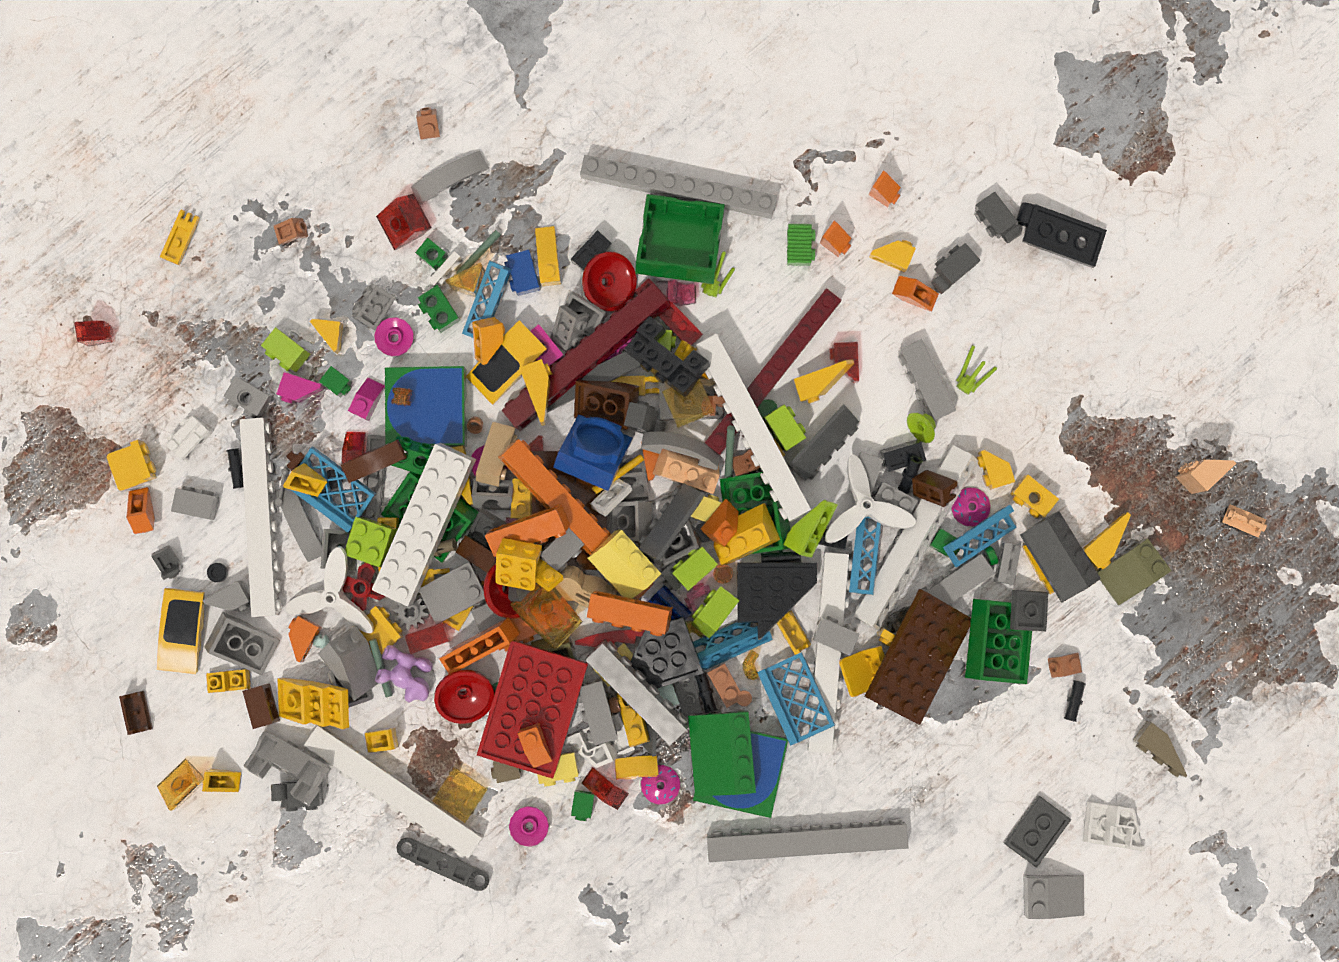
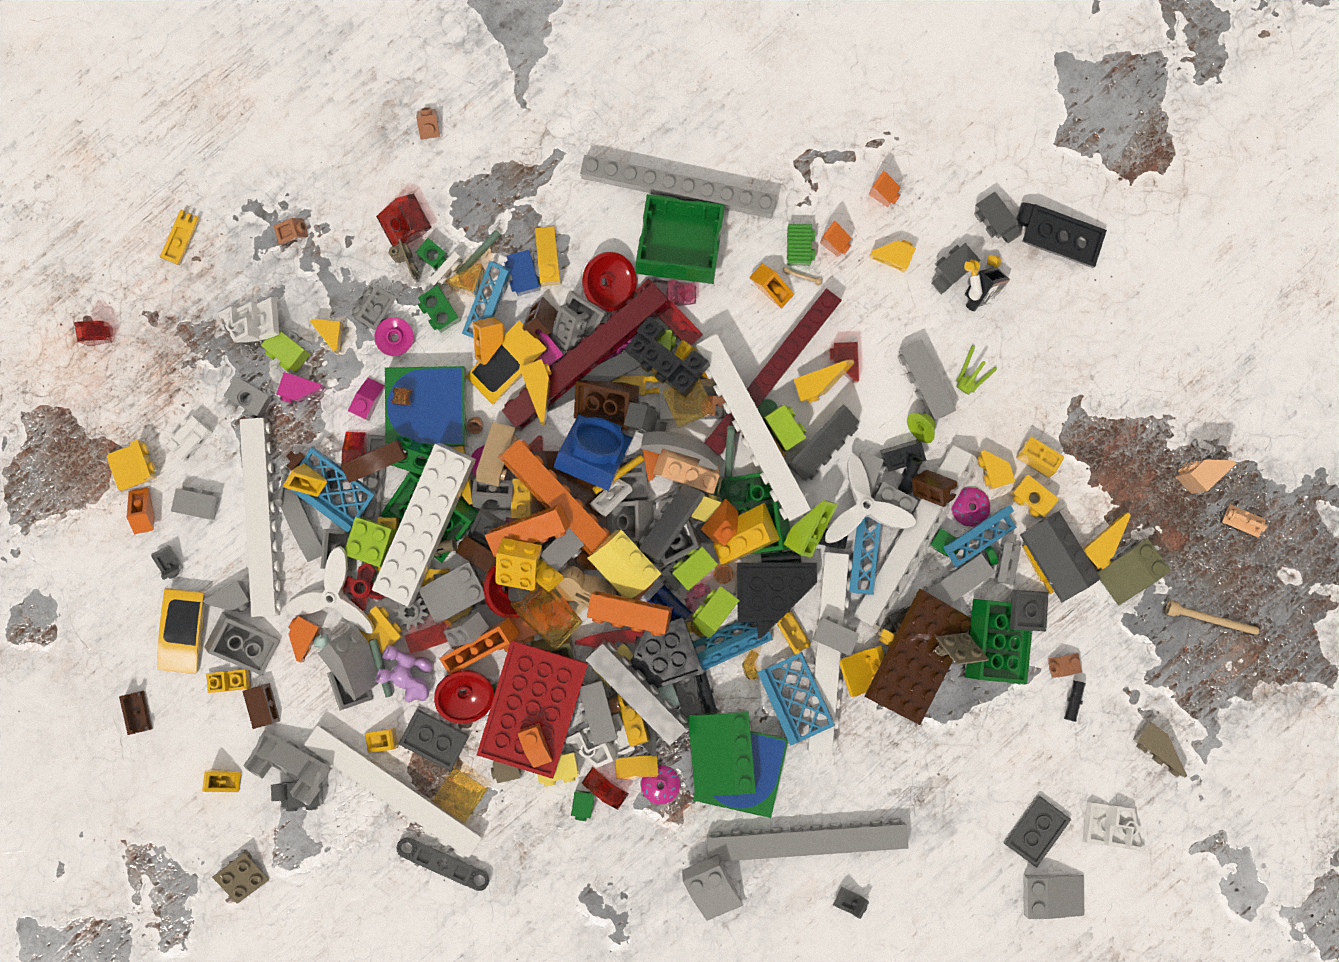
clear yellow slope [157,758,204,811] -> none
black tile [207,563,228,582] -> none
black pin [226,448,244,489] -> none
yellow slope [277,678,349,729] -> none
green brick [319,366,353,398] -> none
light grey slope [411,151,489,205] -> none
dark pink dish [509,806,549,847] -> none
black hinge [571,230,612,272] -> none
lime plant [701,251,735,298] -> none
nougat hinge [707,663,752,708] -> none
nougat bracket [733,449,760,476] -> none
orange slope [892,276,939,312] -> none
none -> dark tan hinge [212,852,269,904]
none -> white slope [218,297,279,343]
none -> dark tan hinge [388,239,420,283]
none -> dark grey tile [399,708,470,771]
none -> light grey brick [443,612,489,647]
none -> reddish brown hinge [522,297,558,339]
none -> light grey slope [682,855,743,921]
none -> clear green slope [711,476,750,503]
none -> light orange slope [749,263,794,309]
none -> tan hinge [783,268,822,285]
none -> dark grey bracket [833,887,869,919]
none -> dark tan hinge [935,633,989,665]
none -> torso [964,255,1010,312]
none -> yellow hinge [1016,436,1065,478]
none -> tan piece [1166,599,1260,635]

